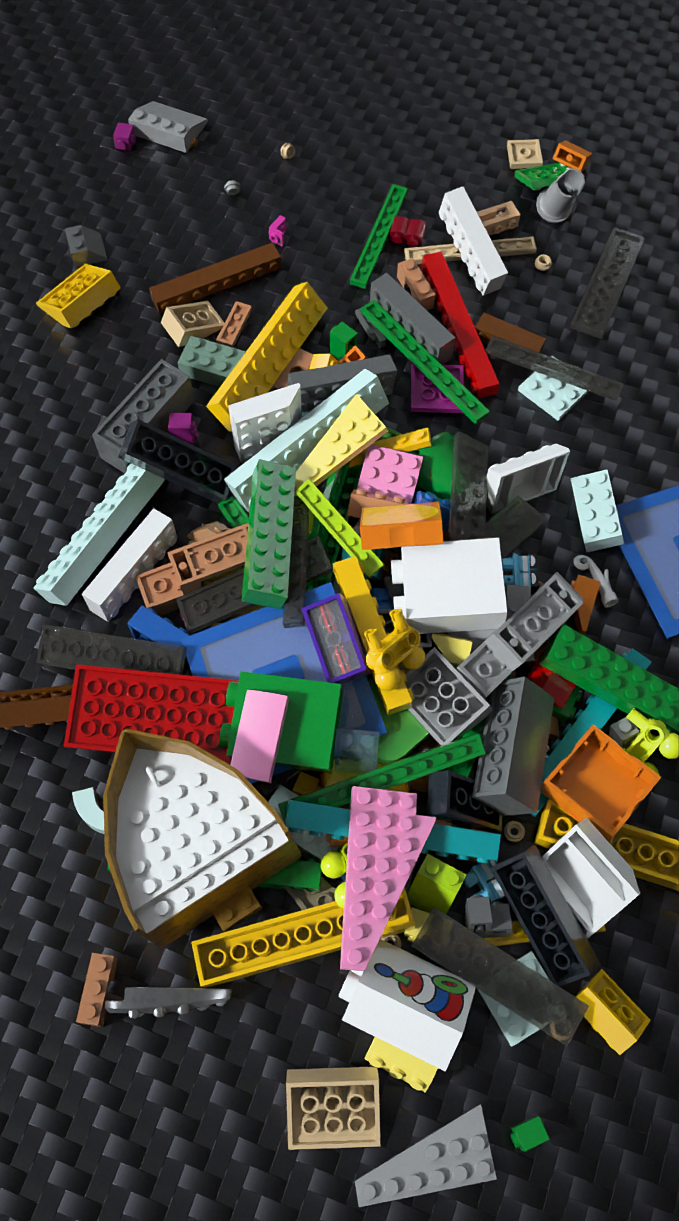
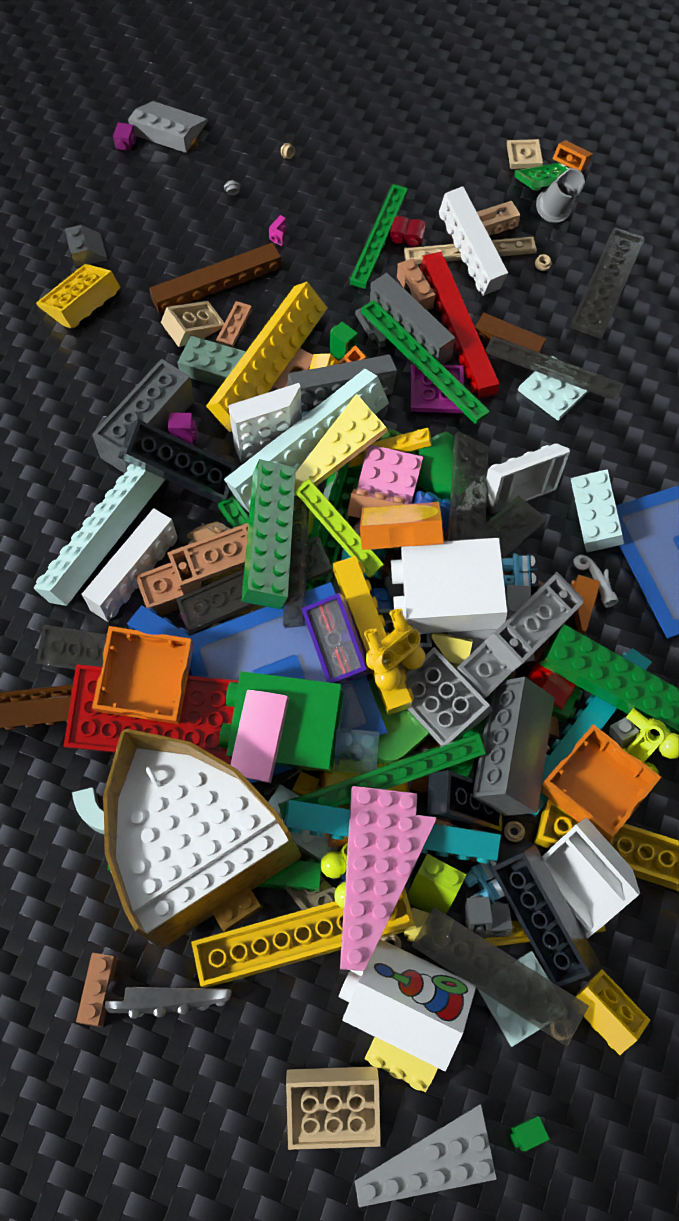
none -> orange tile [92,626,194,724]

